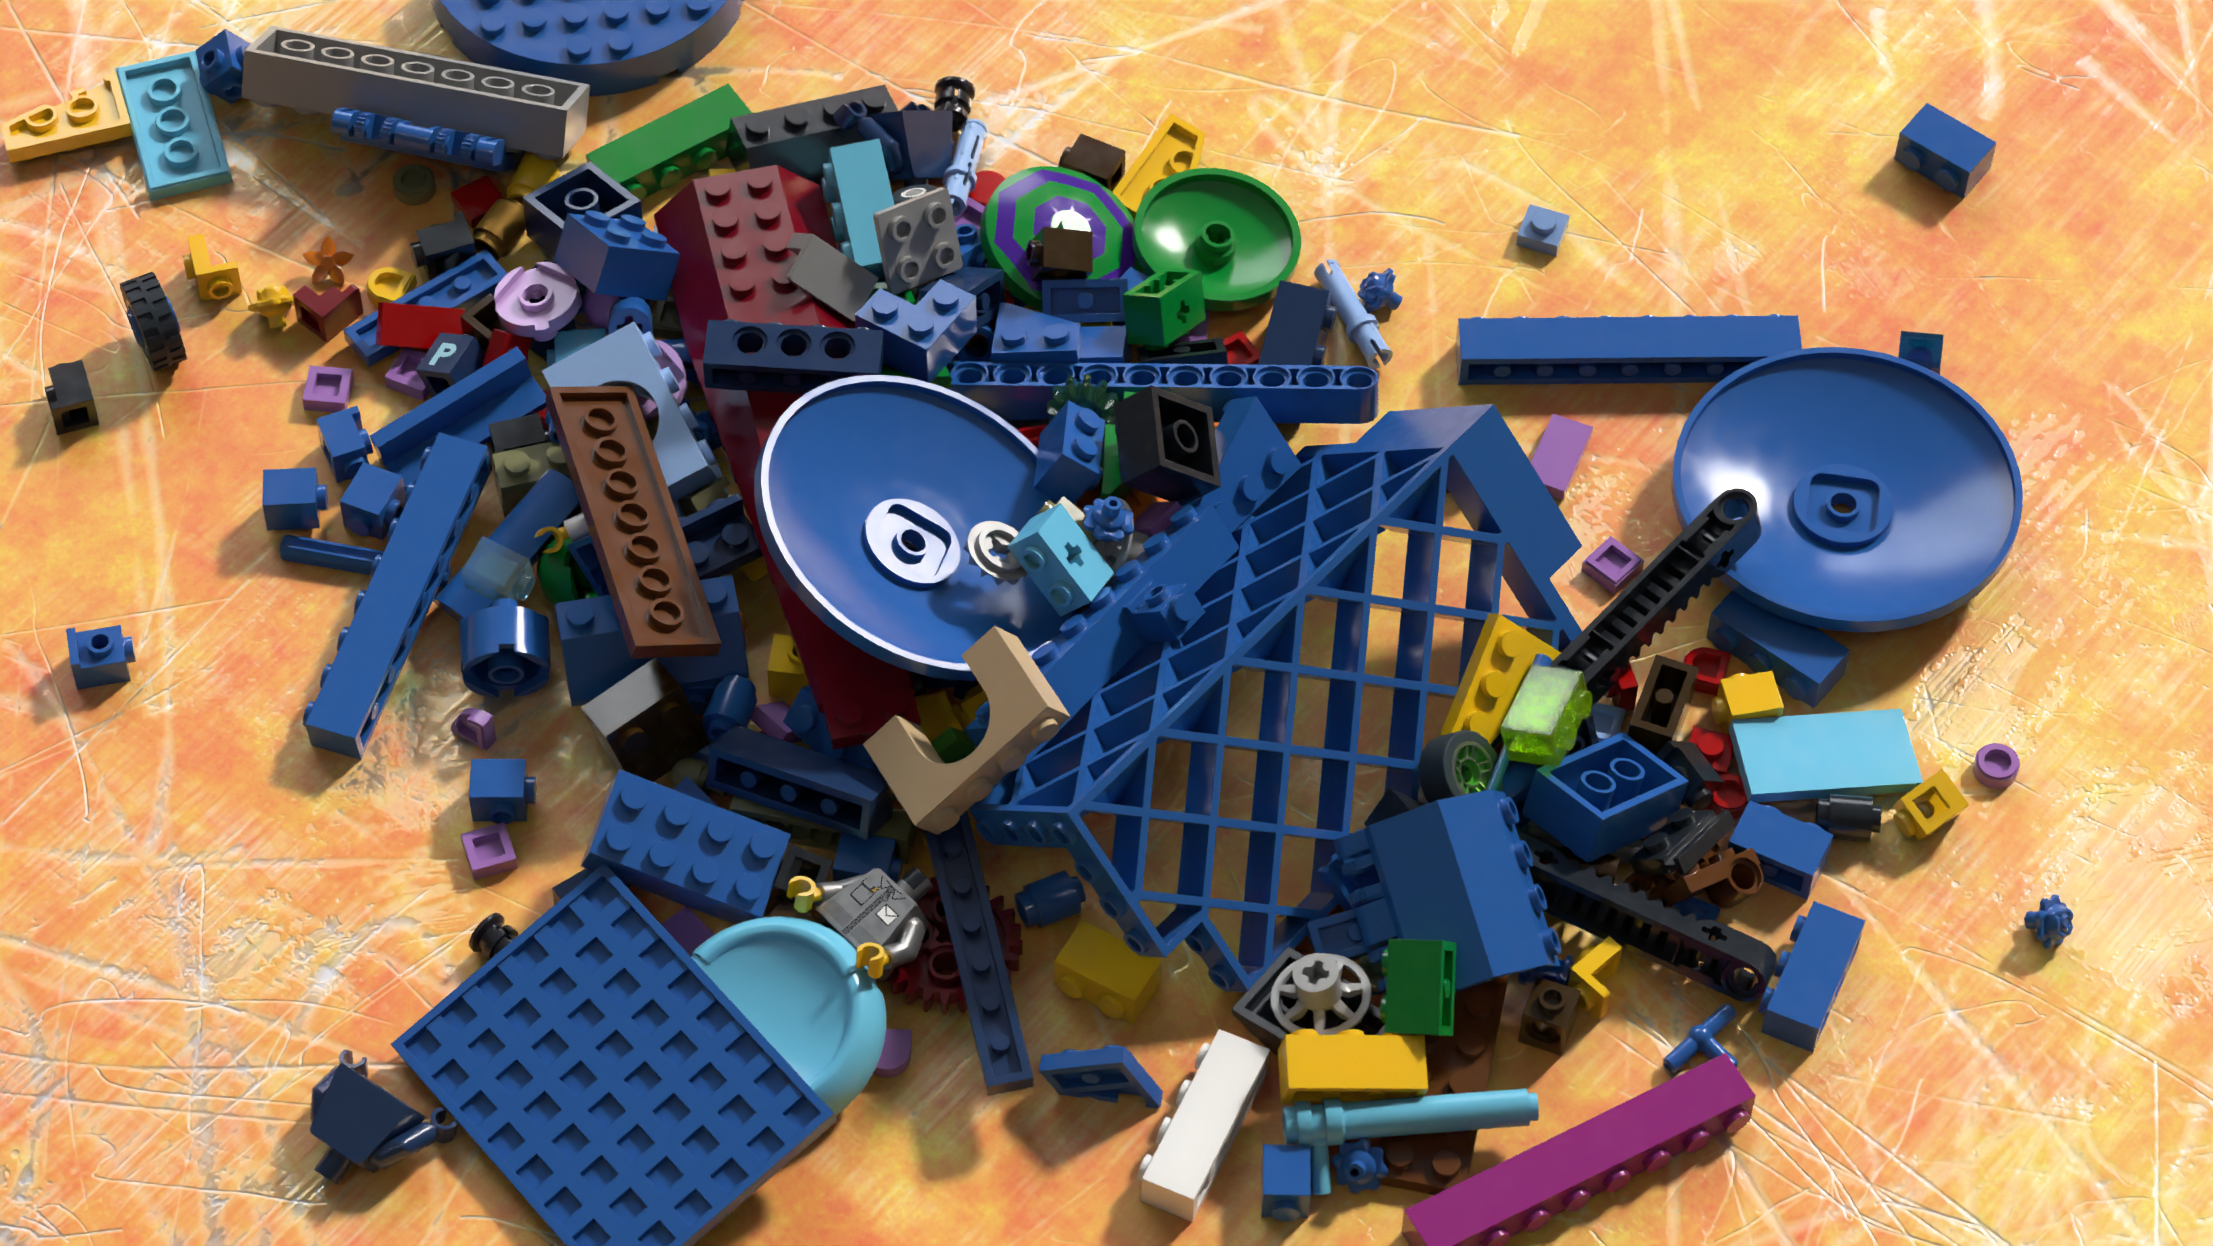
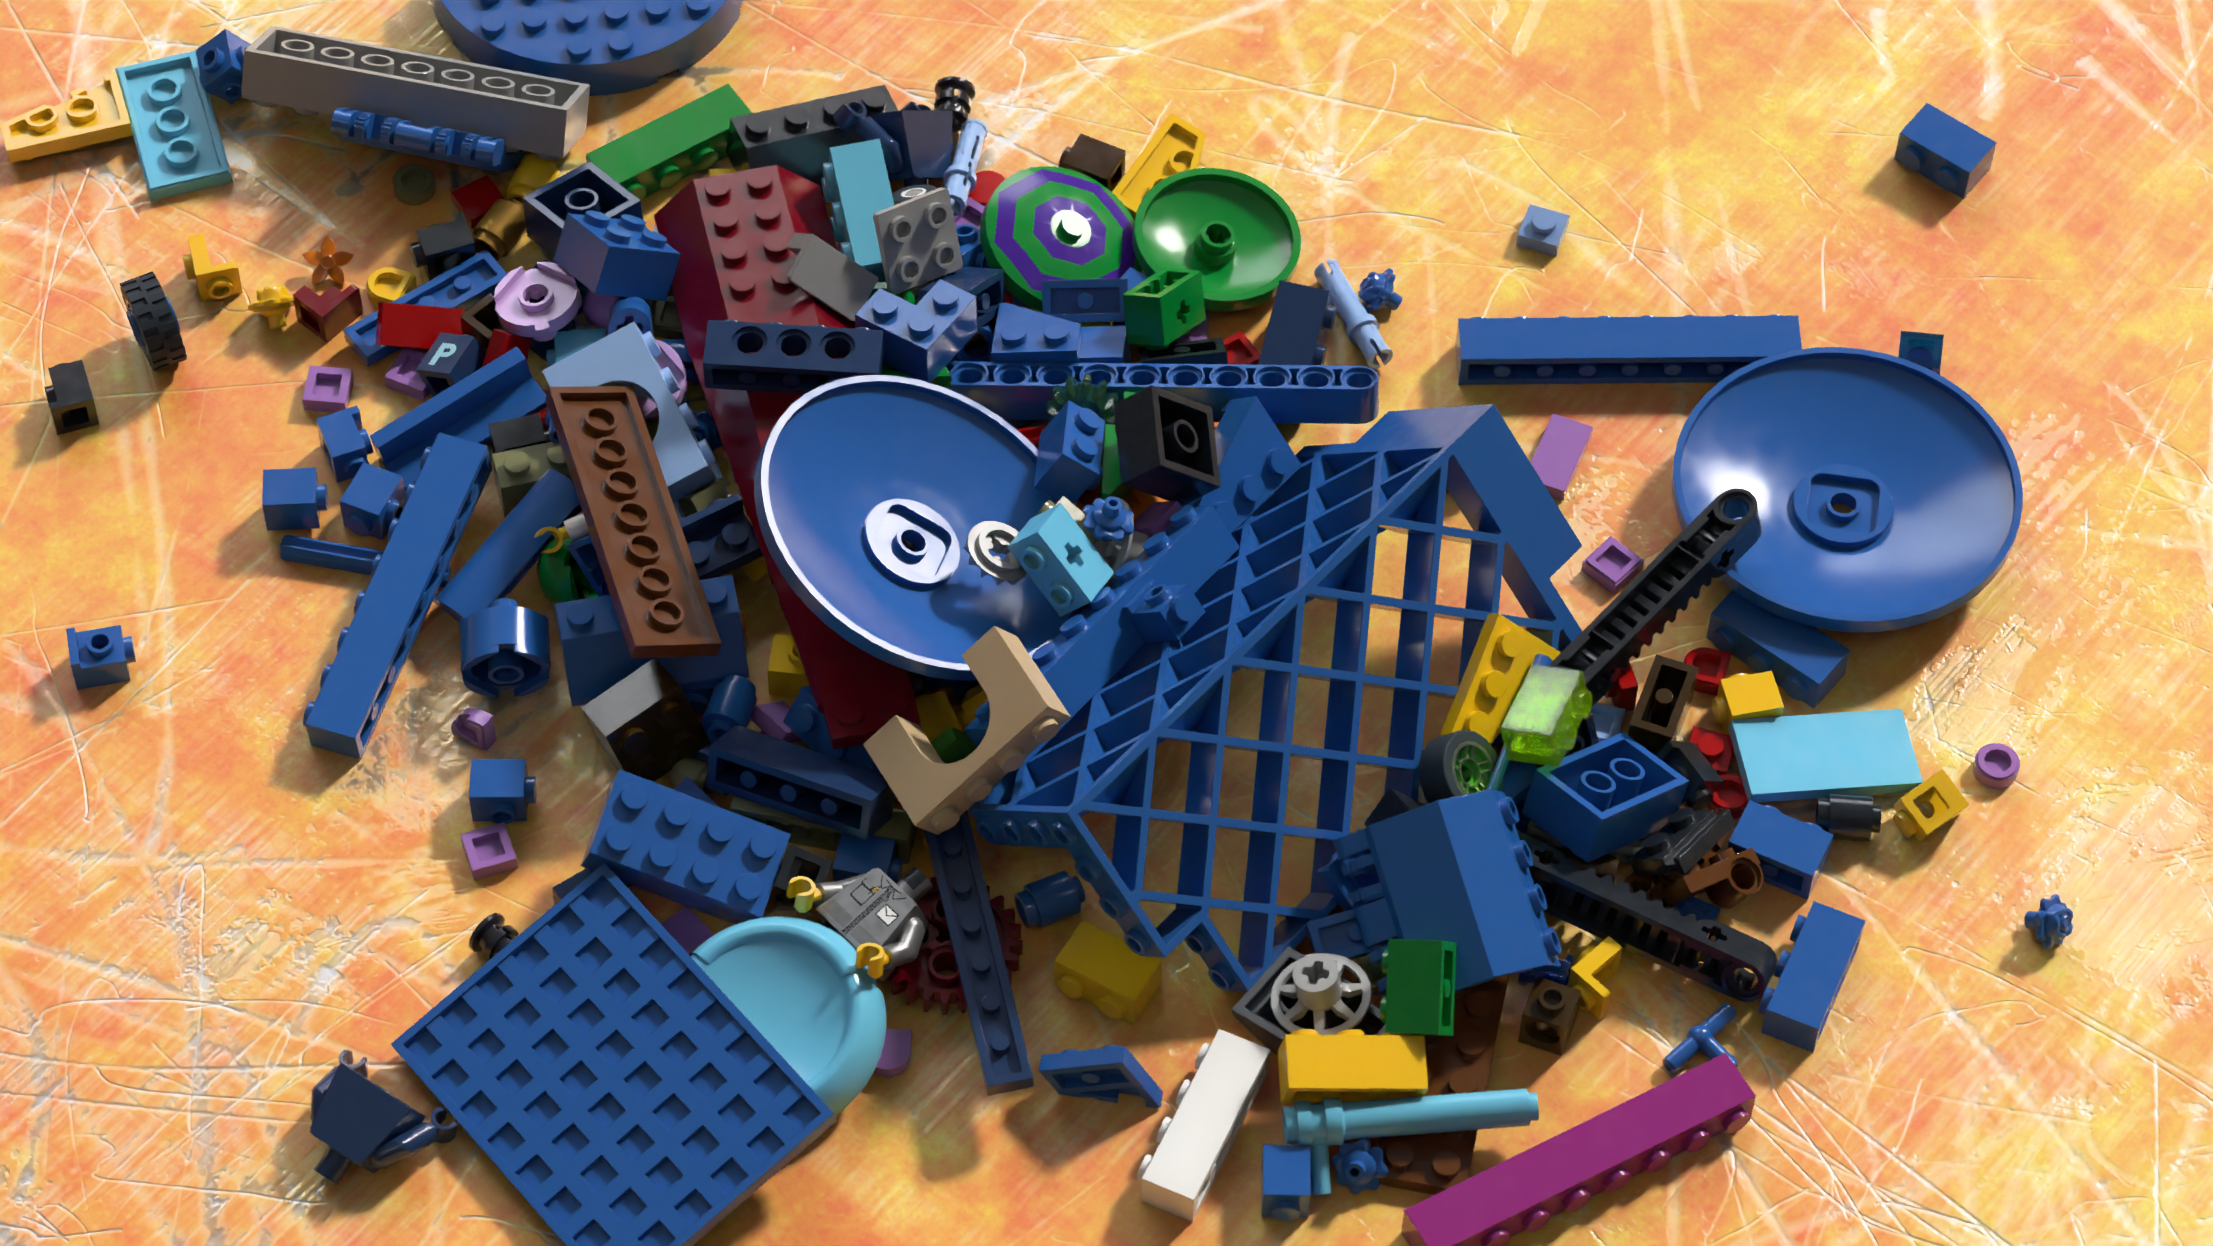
clear light blue brick [460,536,535,602] -> none
dark brown brick [1025,227,1093,282] -> none

